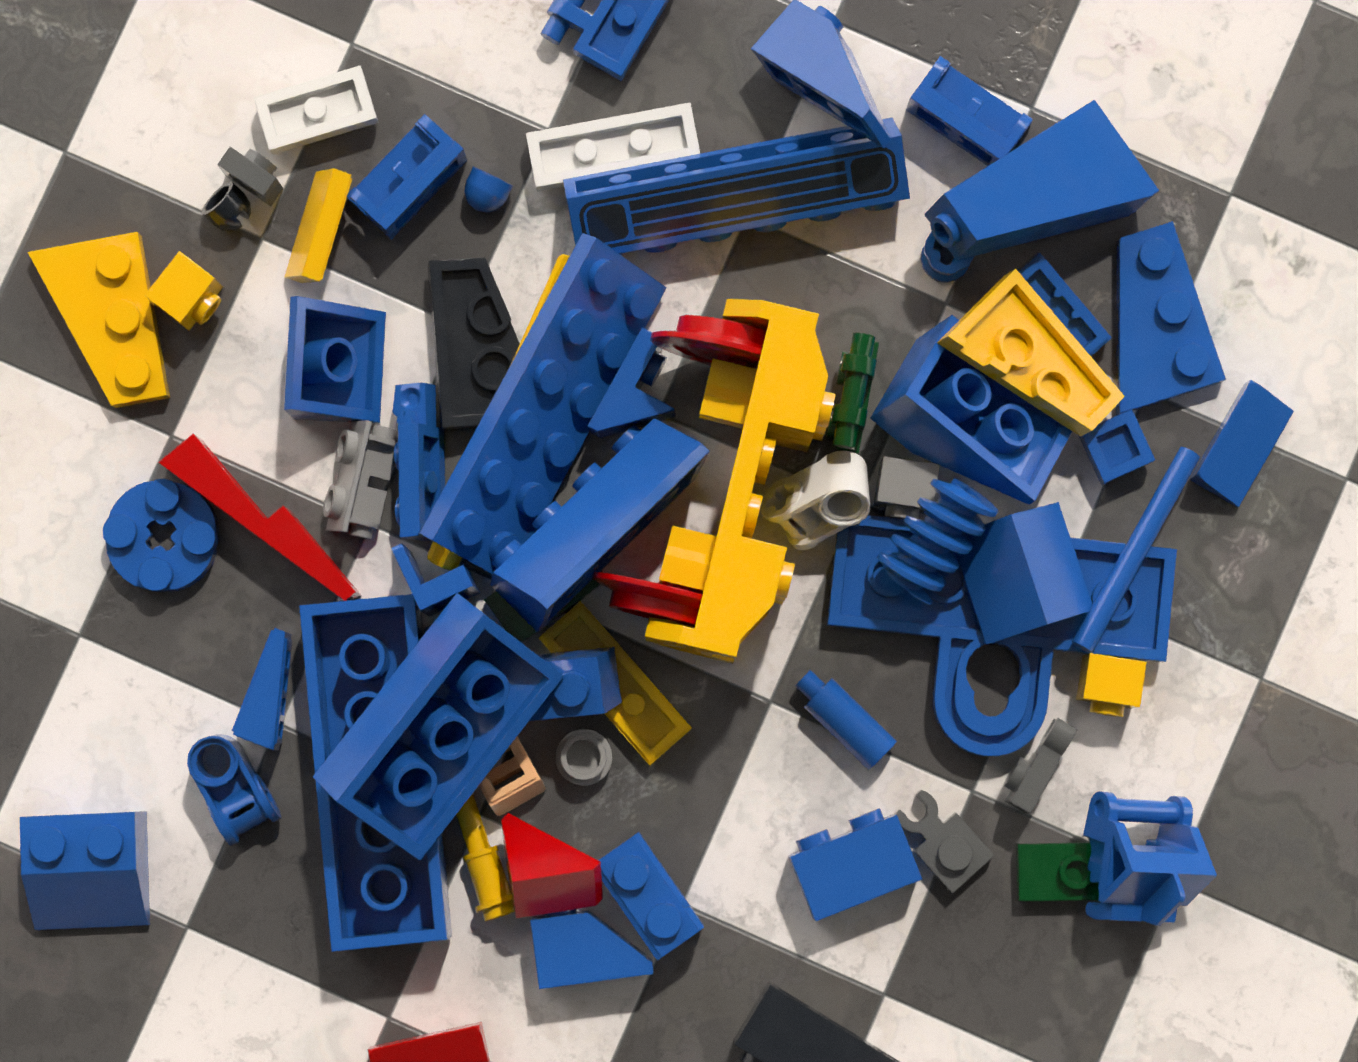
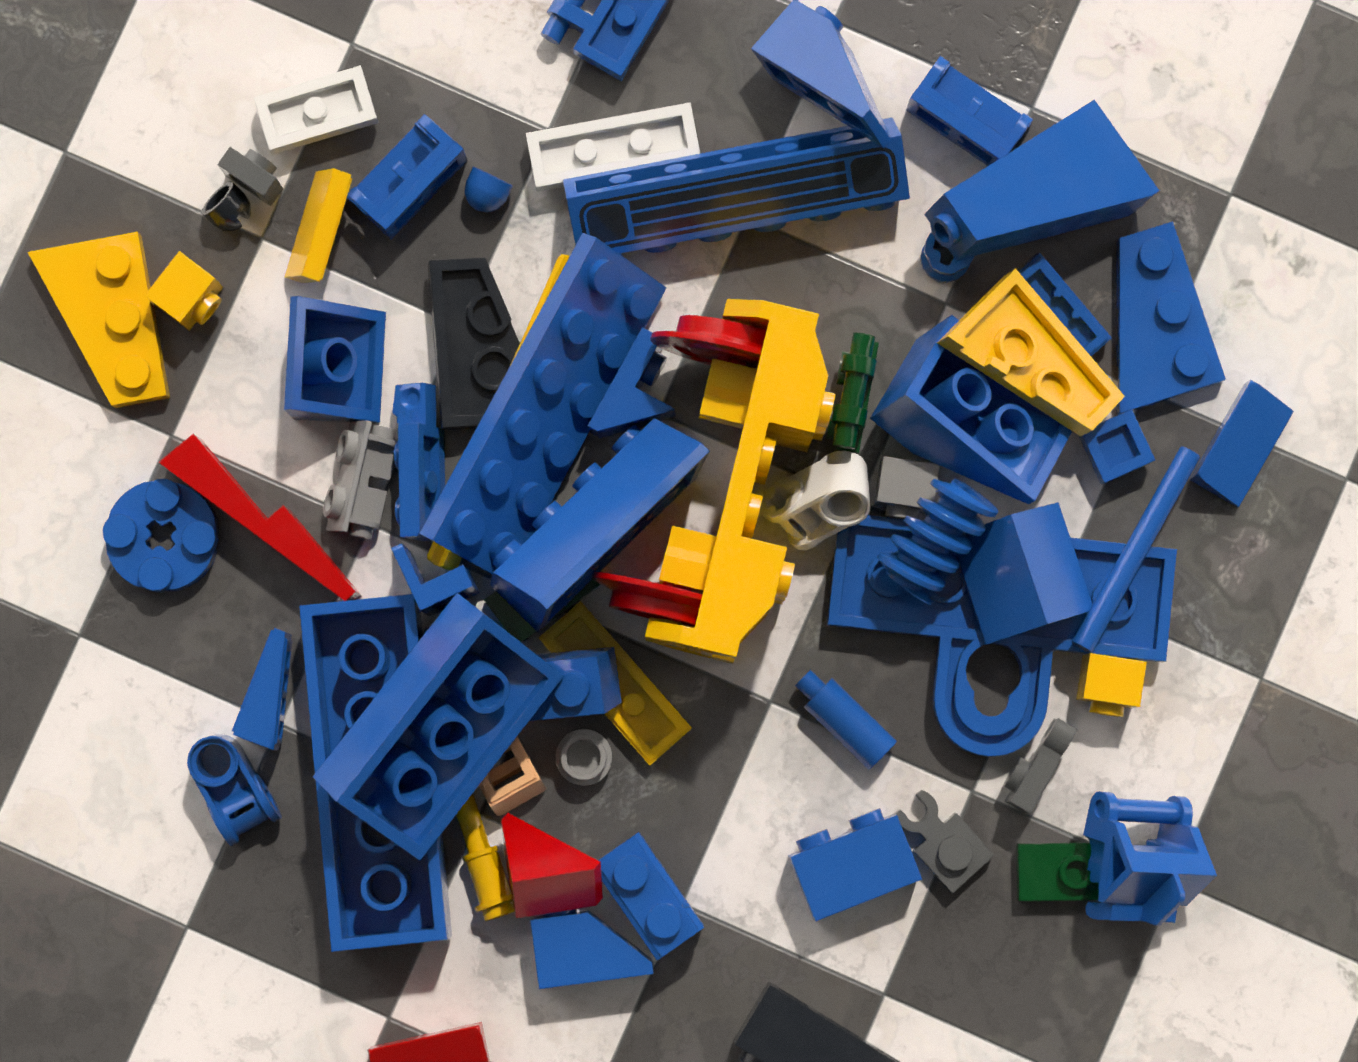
blue slope [20,811,150,930] -> none

